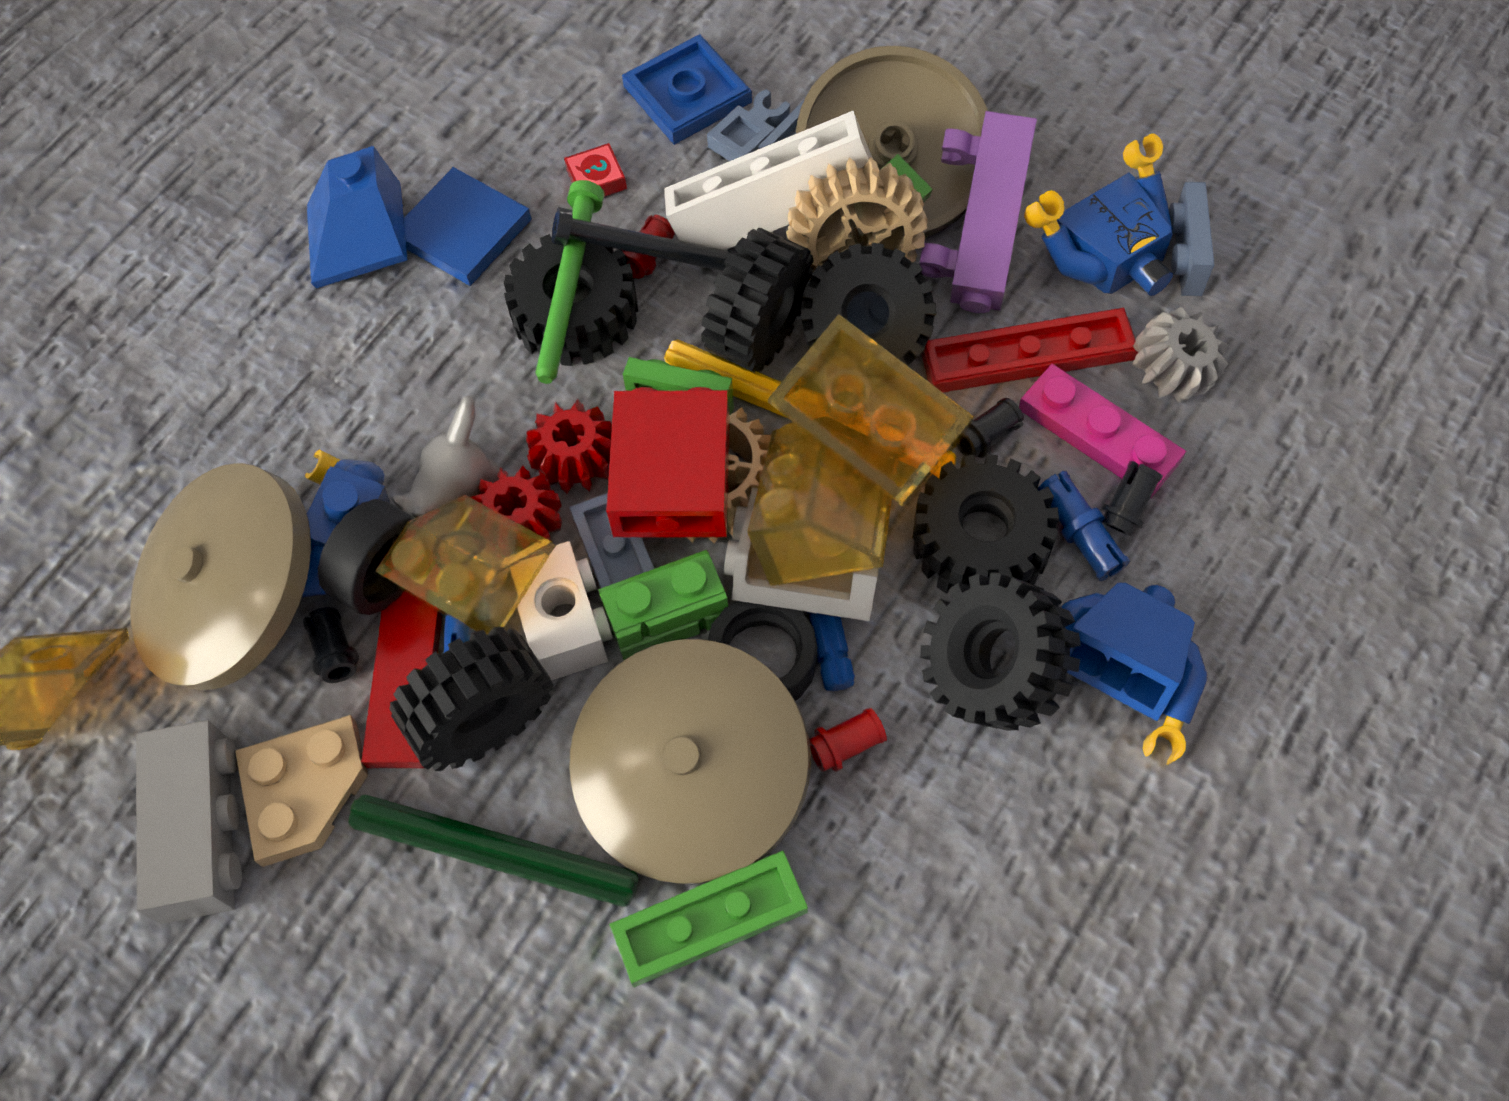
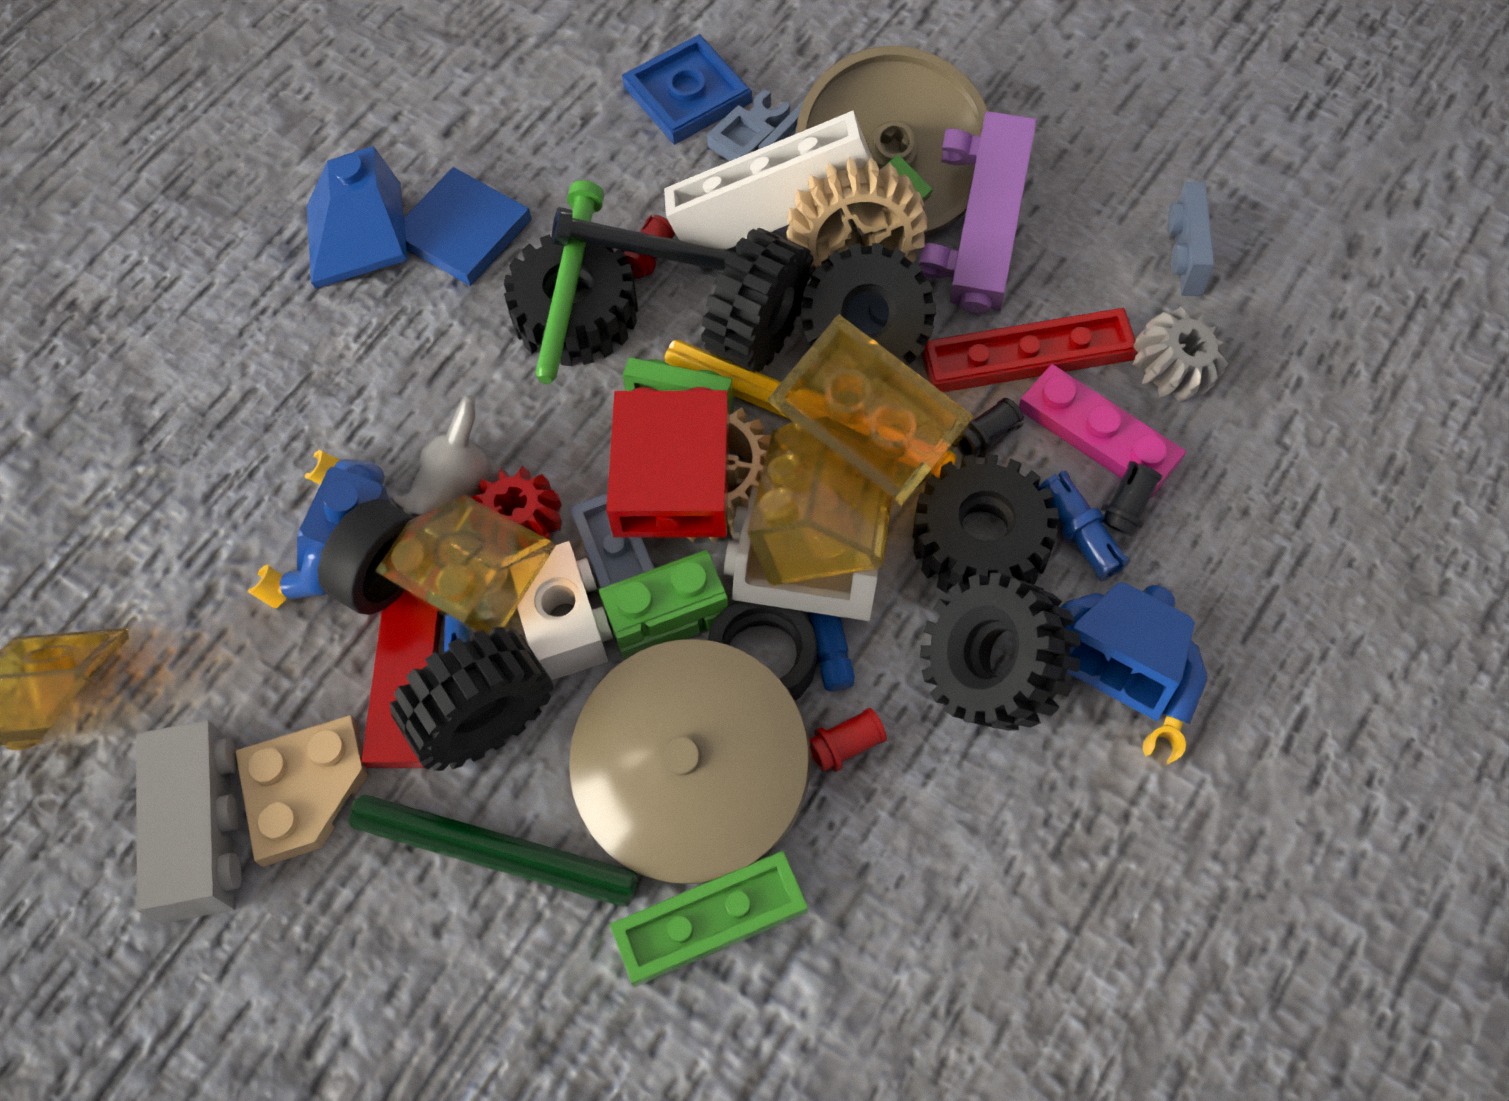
dark tan dish [130,463,311,690] -> none
black pin [303,607,359,683] -> none
red gear [526,399,612,494] -> none
tile [564,143,627,197] -> none
blue torso [1024,133,1173,296] -> none

